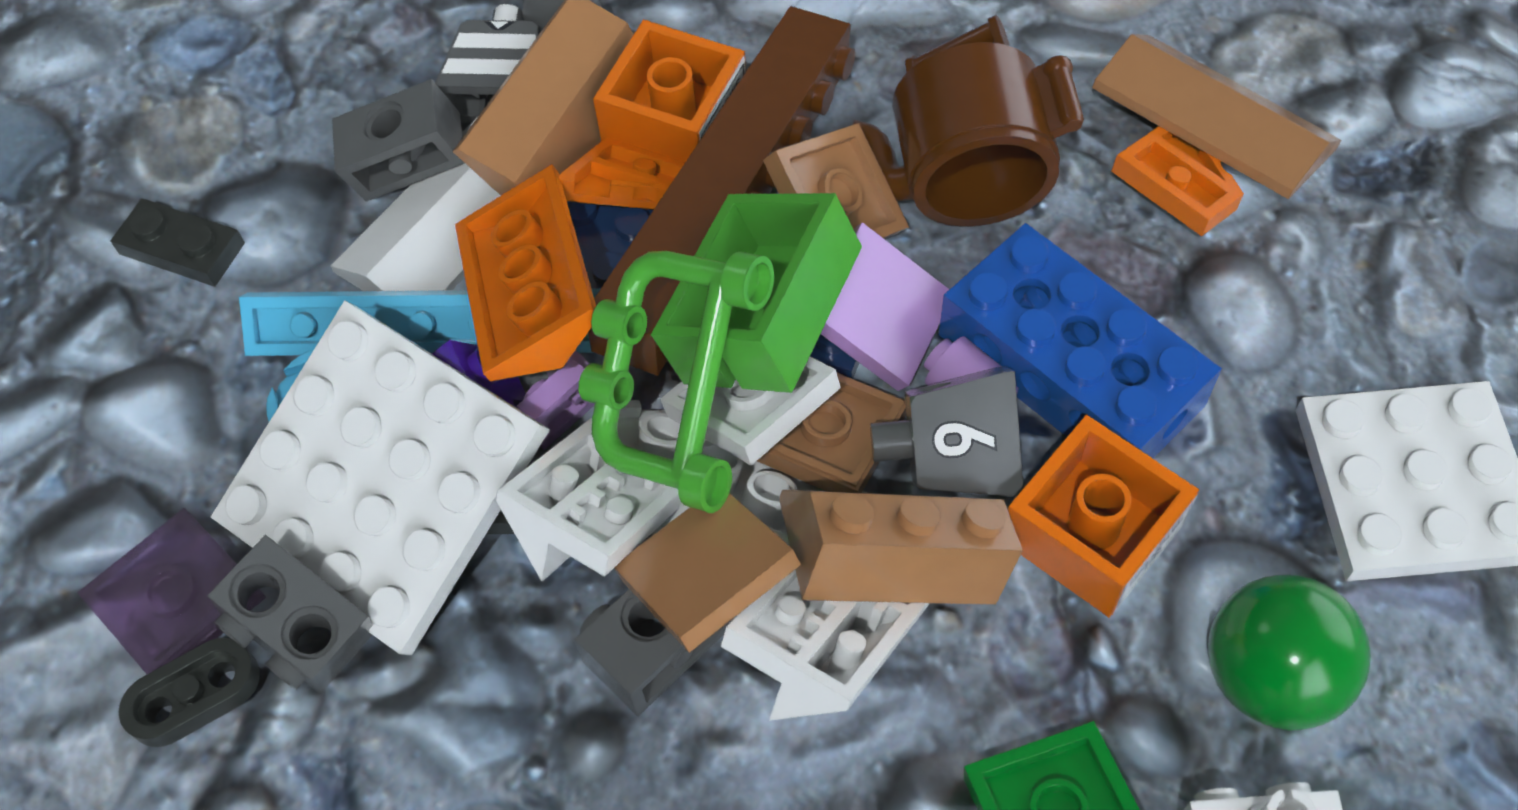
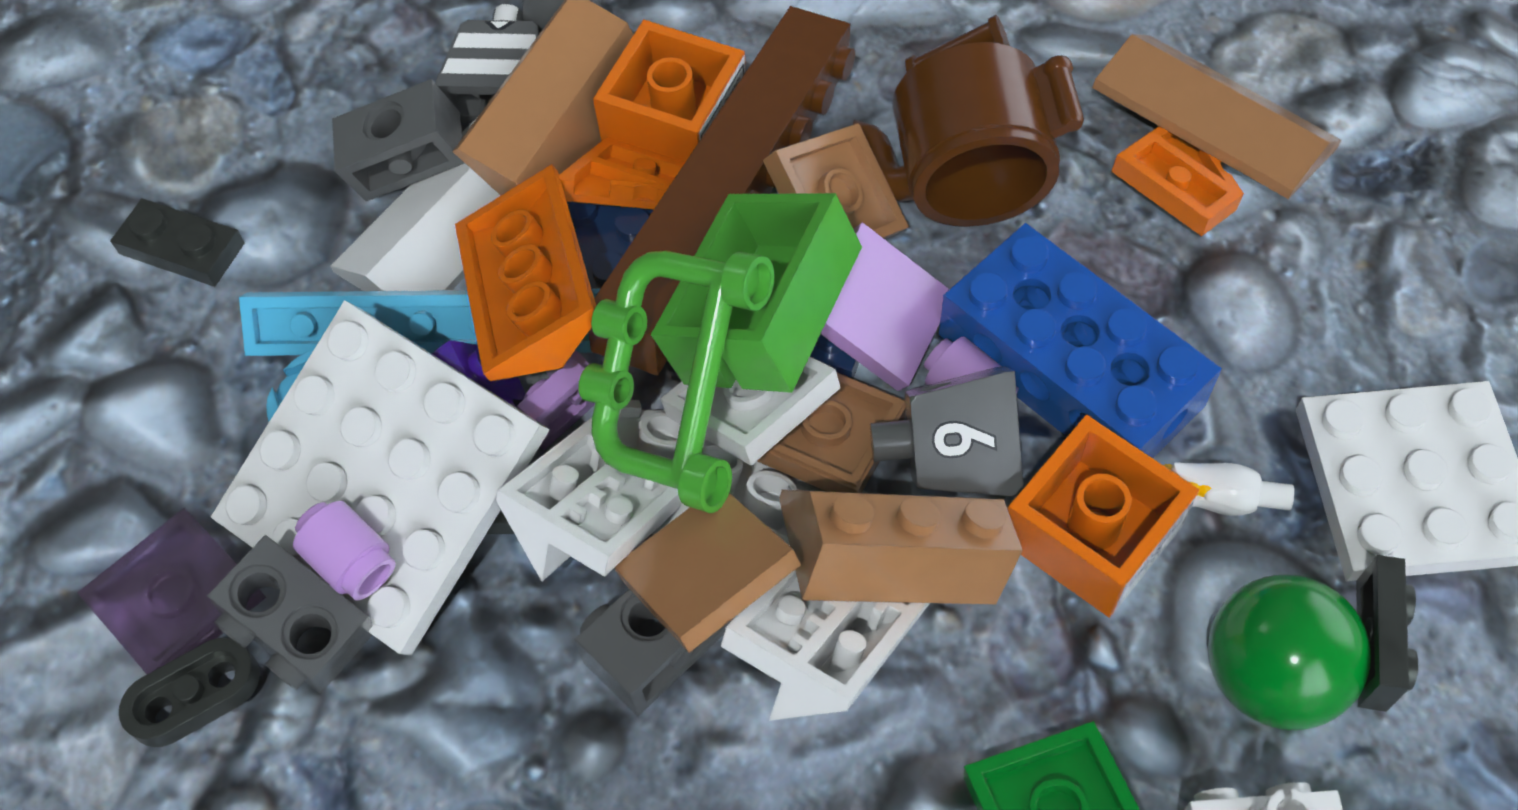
none -> lavender brick [293,501,396,601]
none -> white piece [1163,462,1294,516]
none -> pearl dark grey plate [1356,555,1418,712]

